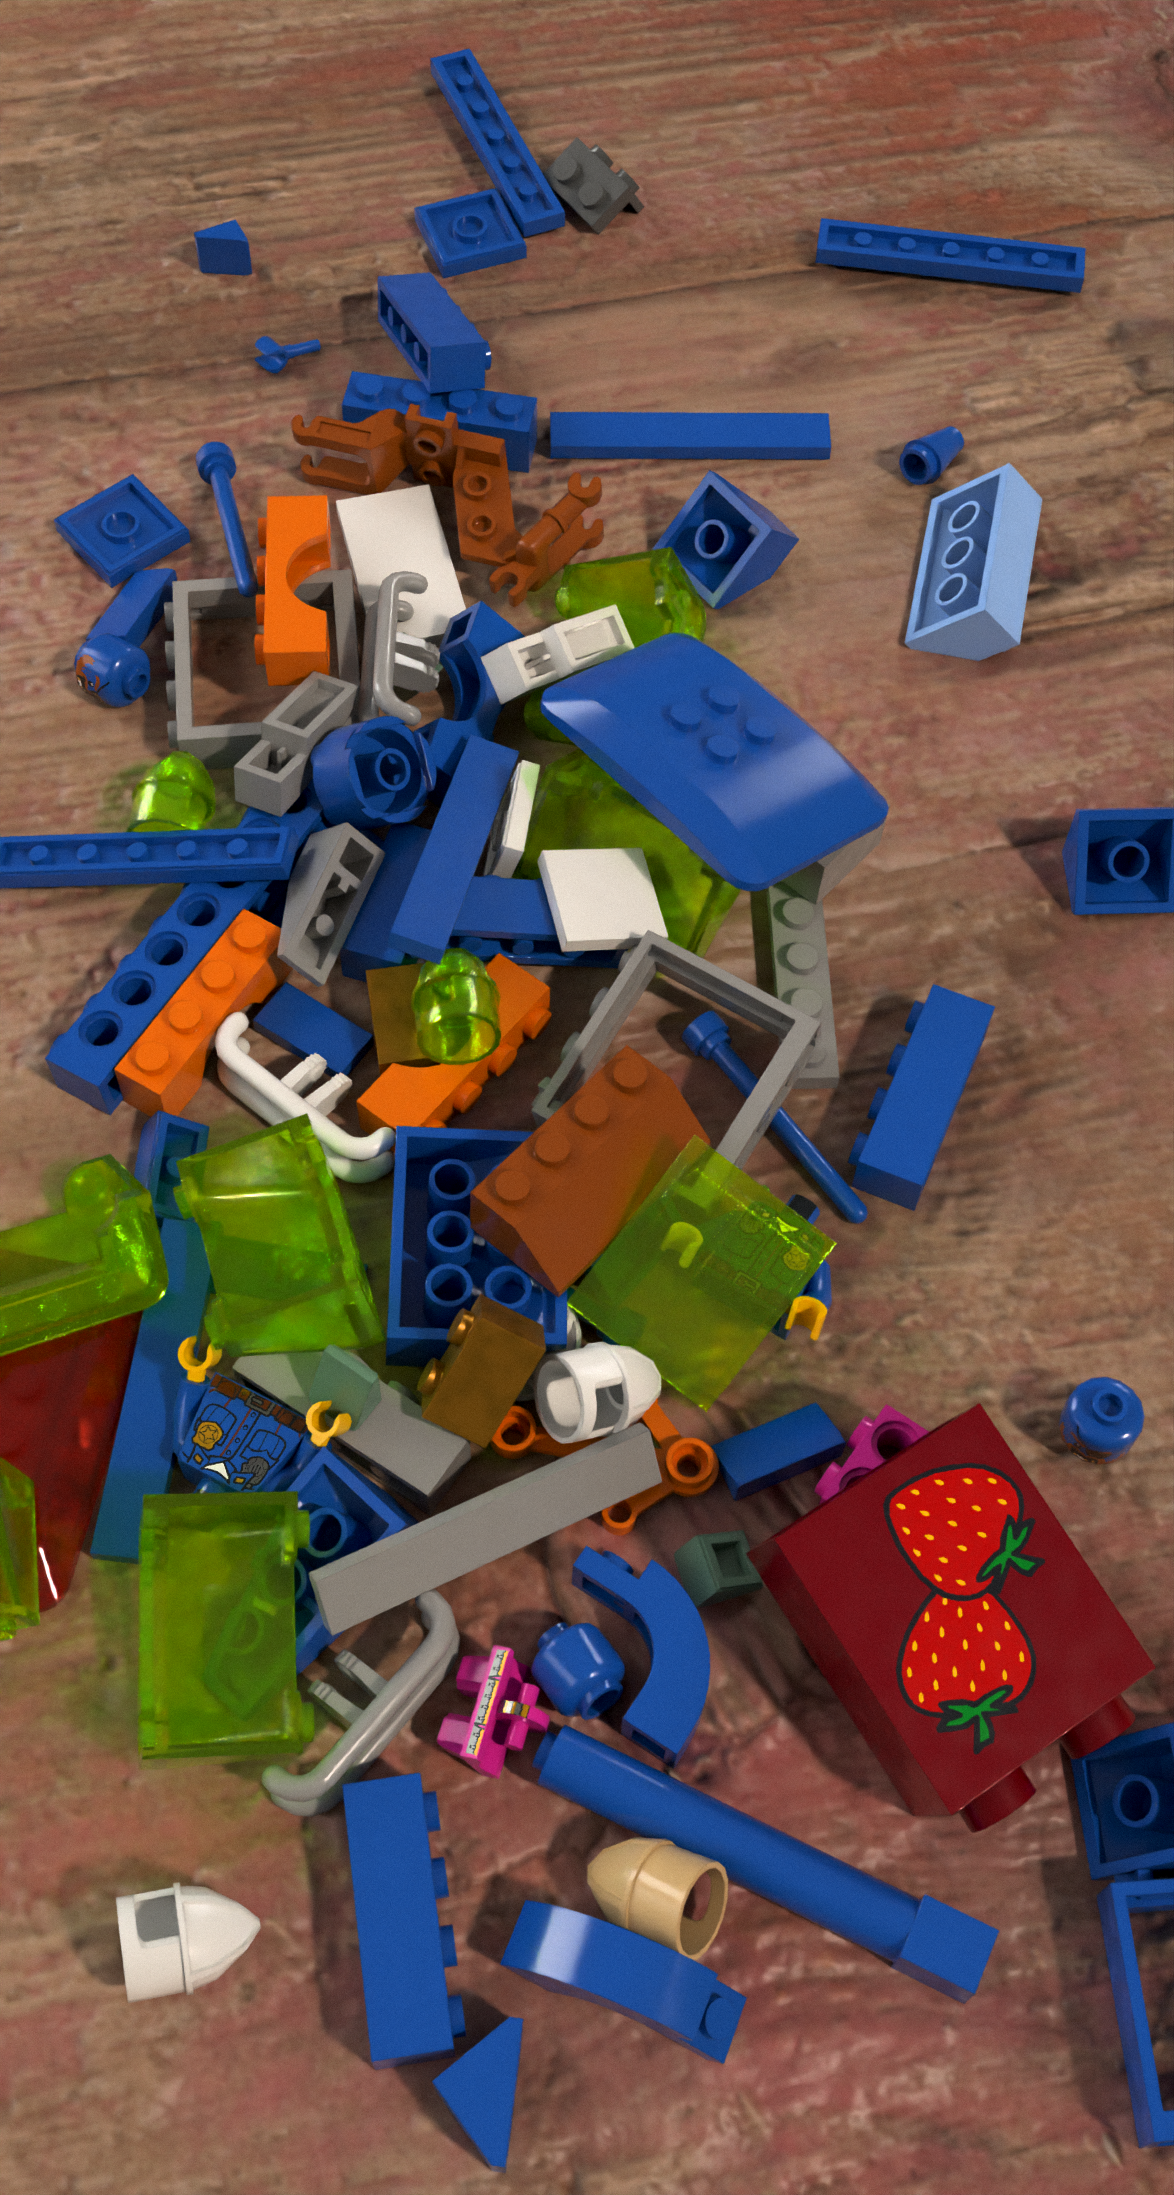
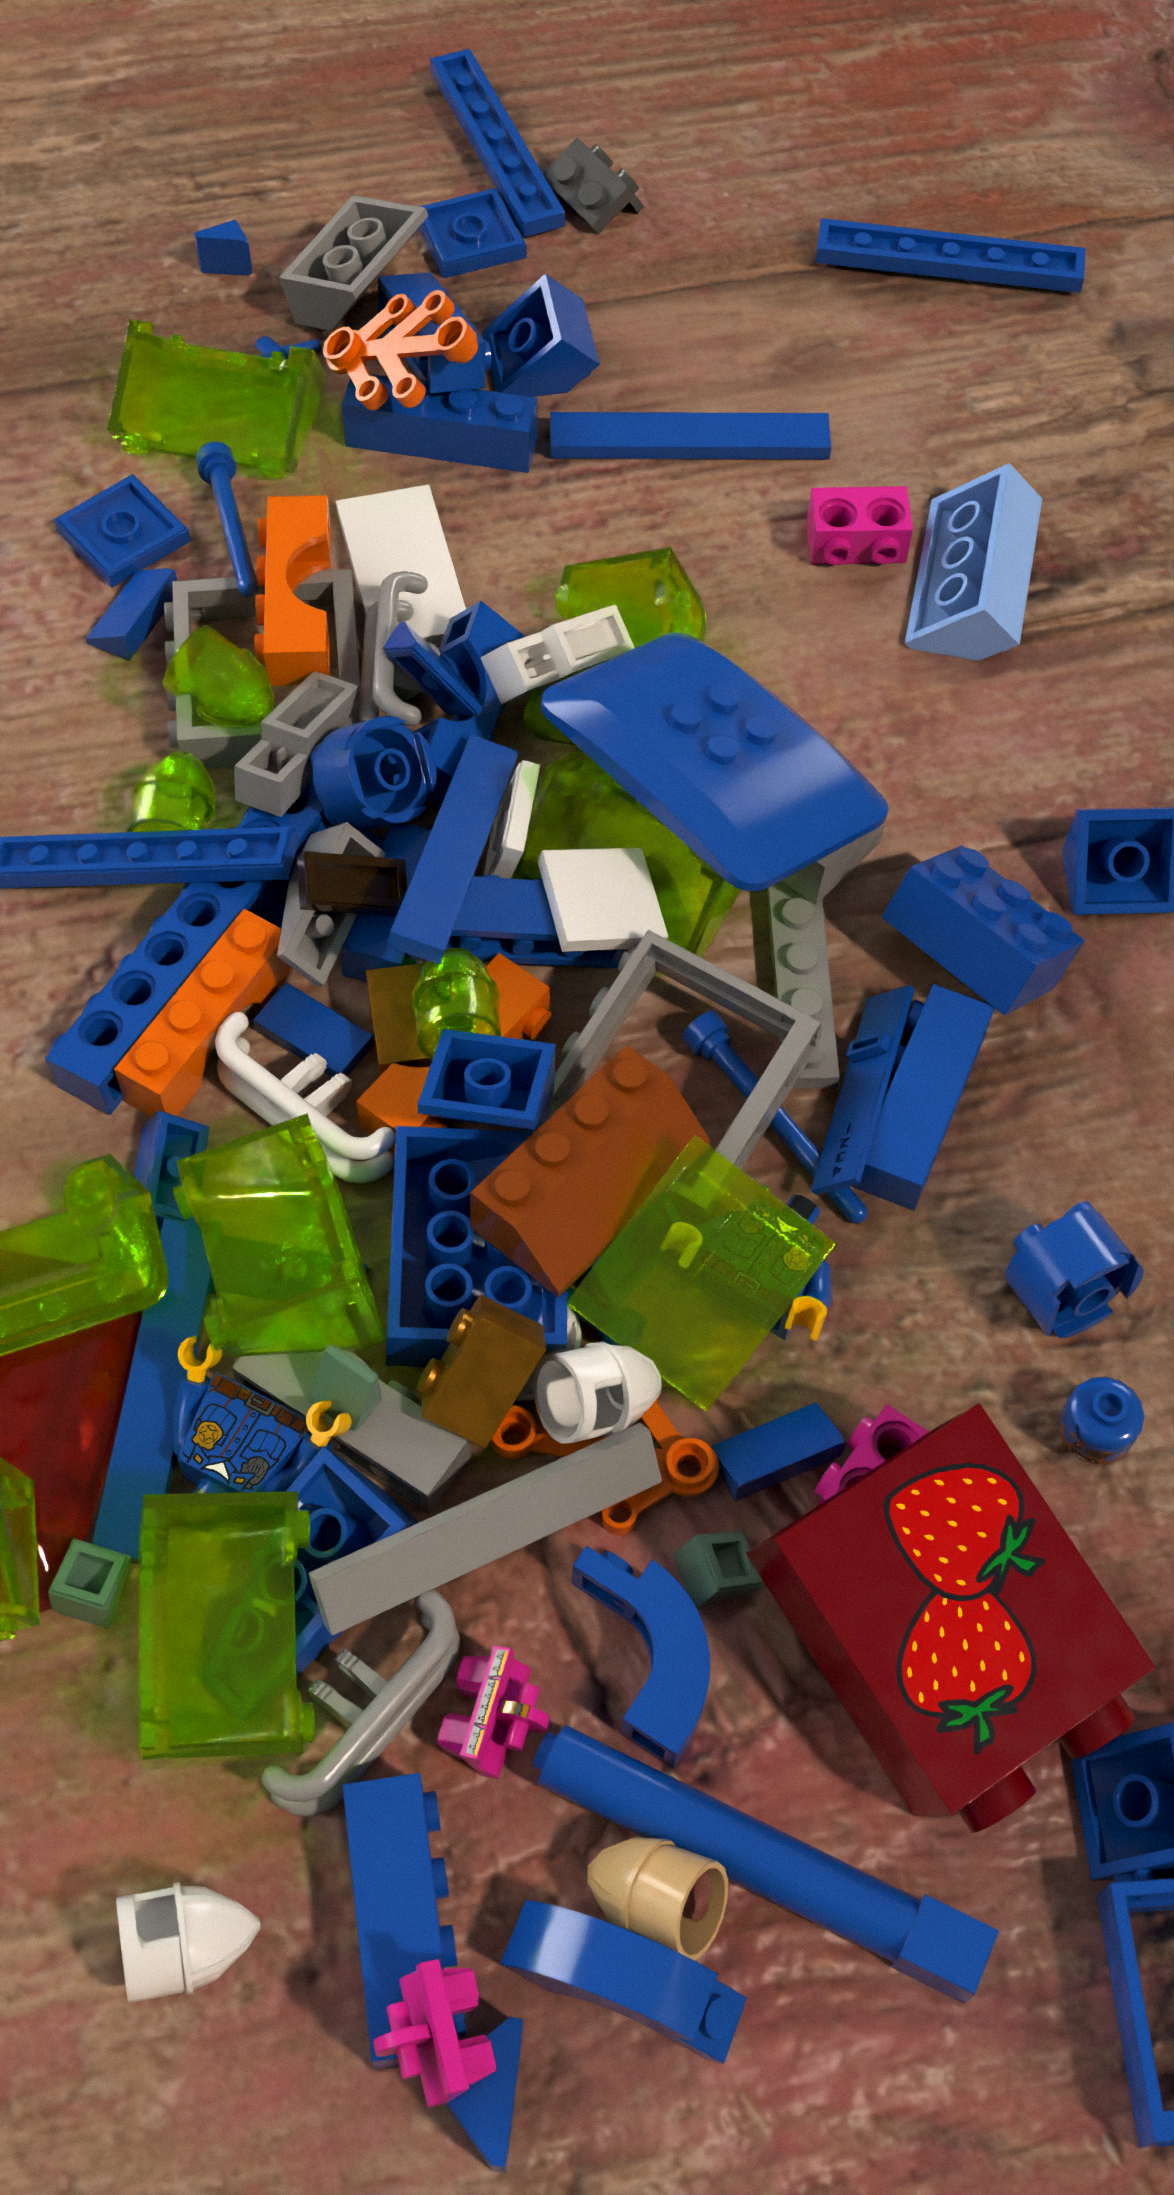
blue head [74,633,151,708] -> none
dark orange piece [291,403,604,607] -> none
blue head [531,1622,625,1720] -> none
blue slope [653,470,799,609] -> none
blue cone [899,426,964,485] -> none
none -> sand green slope [48,1538,132,1628]
none -> clear neon green windscreen [107,319,327,479]
none -> clear neon green helmet [163,625,275,729]
none -> light grey slope [279,195,428,331]
none -> dark brown tile [297,851,407,916]
none -> orange plant [323,290,478,411]
none -> dark pink hips [373,1959,496,2108]
none -> blue slope [382,621,483,715]
none -> blue slope [418,1029,556,1132]
none -> blue slope [482,274,600,397]
none -> dark pink brick [806,486,913,565]
none -> blue piece [811,985,915,1195]
none -> blue brick [881,846,1085,1016]
none -> blue brick [1005,1201,1144,1338]

